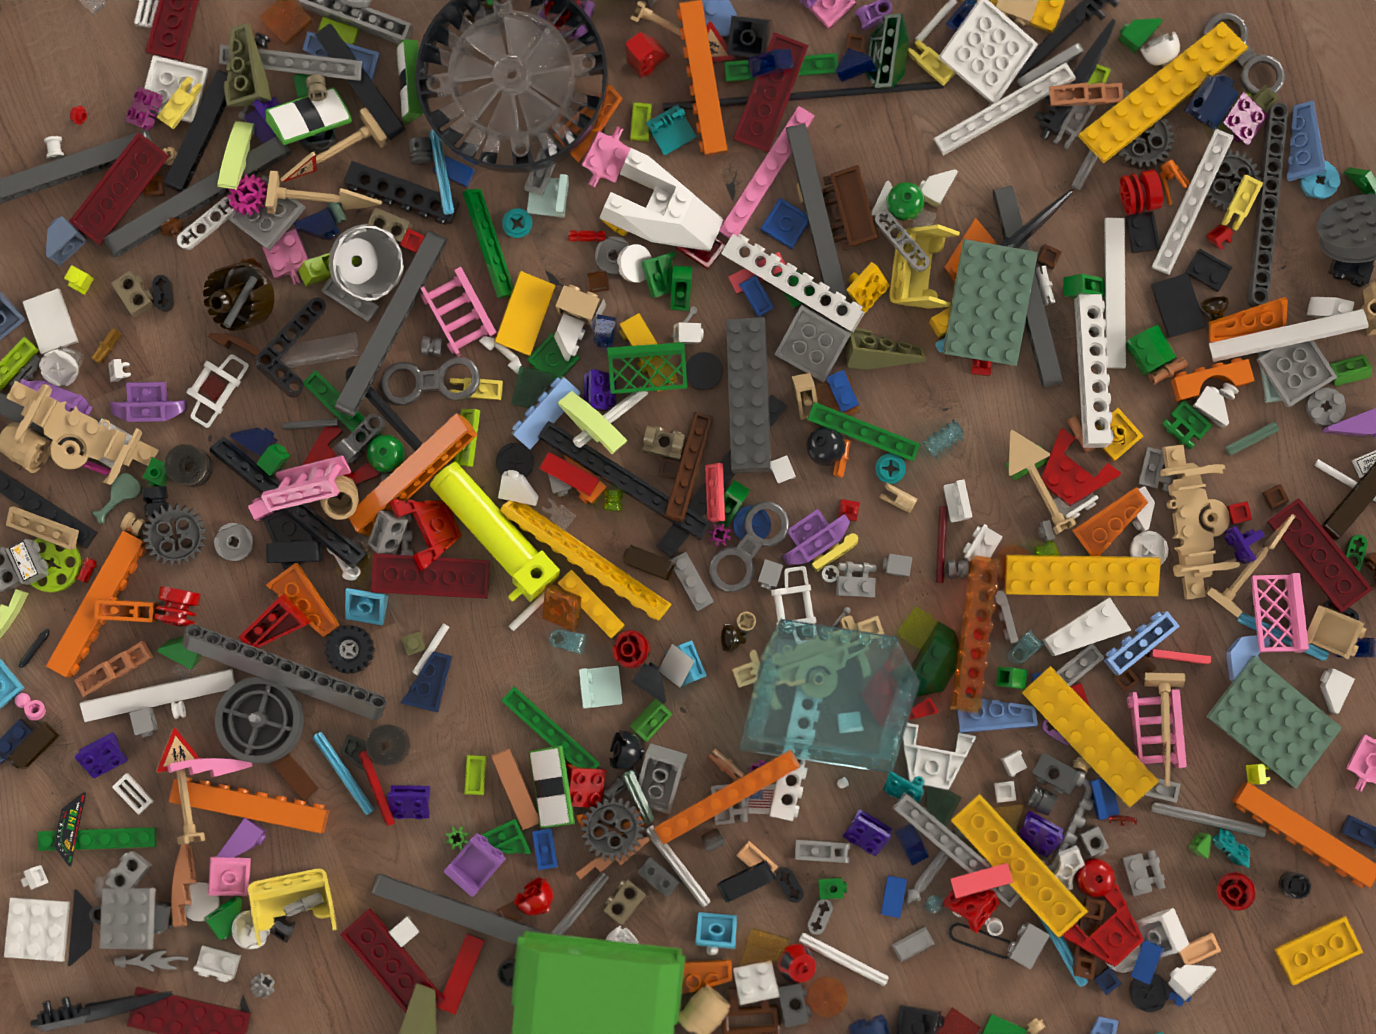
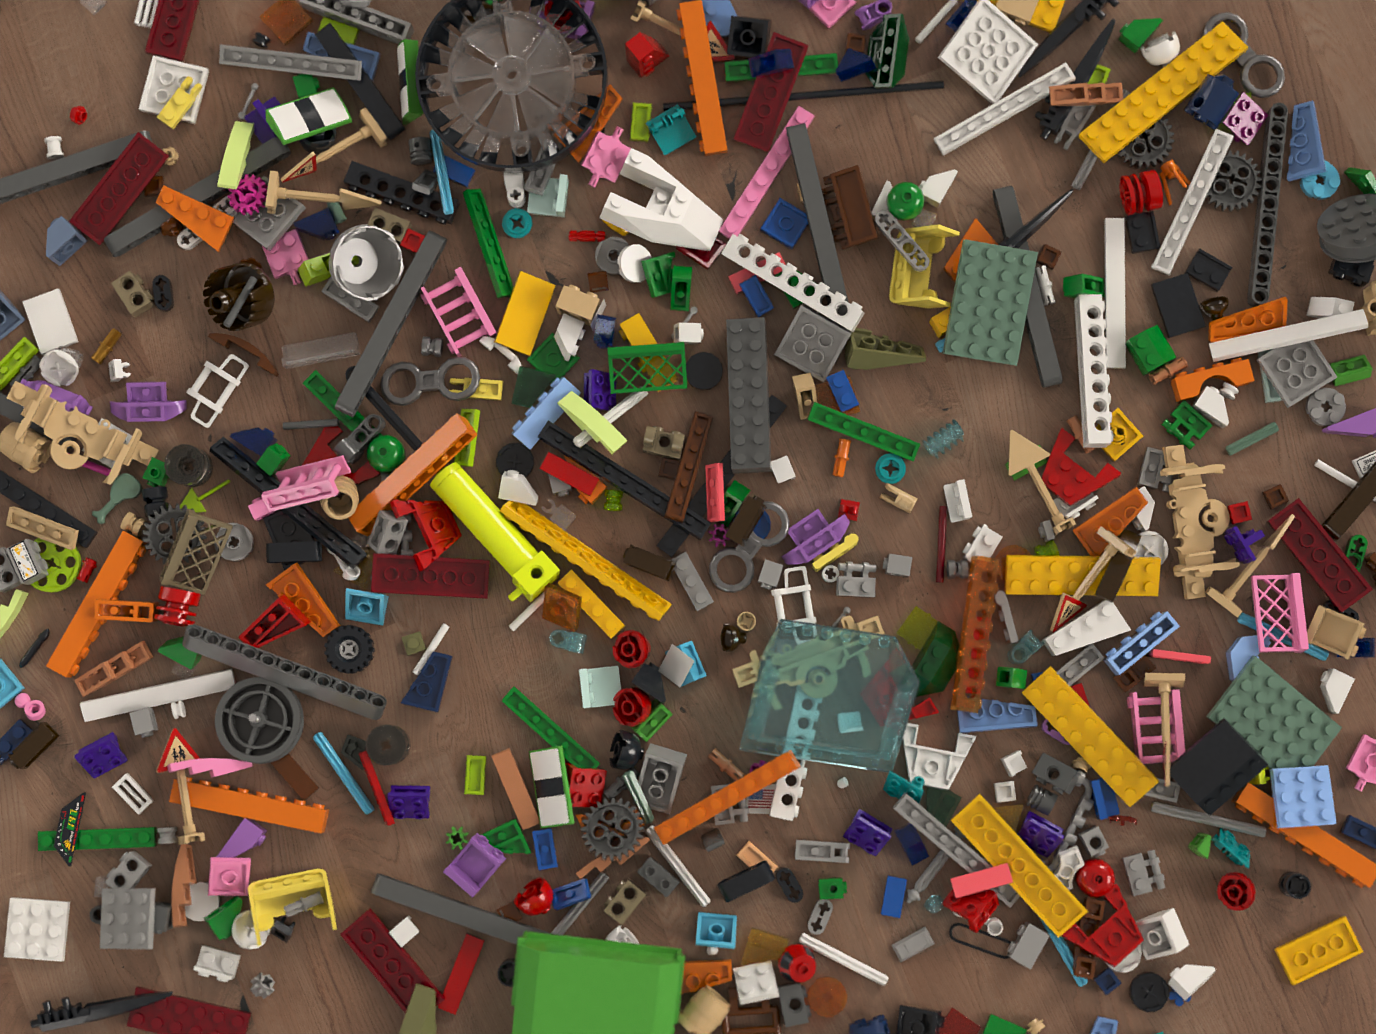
white tile [21,865,49,890] -> none
neon yellow brick [64,265,94,295] -> none
black sticker [68,889,93,966] -> none
light grey piece [115,950,189,972] -> none
magenta hinge [126,87,163,131] -> none
black beam [165,69,228,193] -> none
clear red tile [200,374,227,401] -> none
olive wedge [224,23,271,107] -> none
black beam [255,297,326,398] -> none
dark tan wheel [306,74,328,101] -> none
black cylinder [806,427,846,466] -> none
yellow plate [846,262,890,313] -> none
light yellow hinge [908,40,956,86] -> none
red tile [971,359,992,377] -> none
light grey beam [1017,43,1084,88] -> none
blue tile [1131,939,1164,984] -> none
light nougat tile [1178,932,1221,965] -> none
red tile [1206,224,1233,249] -> none
light yellow hinge [1222,175,1263,231] -> none
olive plate [1251,85,1280,112] -> none
none -> orange wing [156,185,235,252]
none -> light grey wheel [157,827,178,844]
none -> dark tan fence [159,508,233,595]
none -> lime piece [179,479,230,513]
none -> dark grey tile [411,170,439,195]
none -> white piece [504,173,525,208]
none -> blue plate [552,878,591,910]
none -> red cylinder [612,688,652,727]
none -> dark brown window [725,495,767,547]
none -> tan piece [1050,527,1137,633]
none -> dark brown slope [1094,529,1141,603]
none -> black slope [1170,718,1269,816]
none -> light blue plate [1270,765,1336,828]

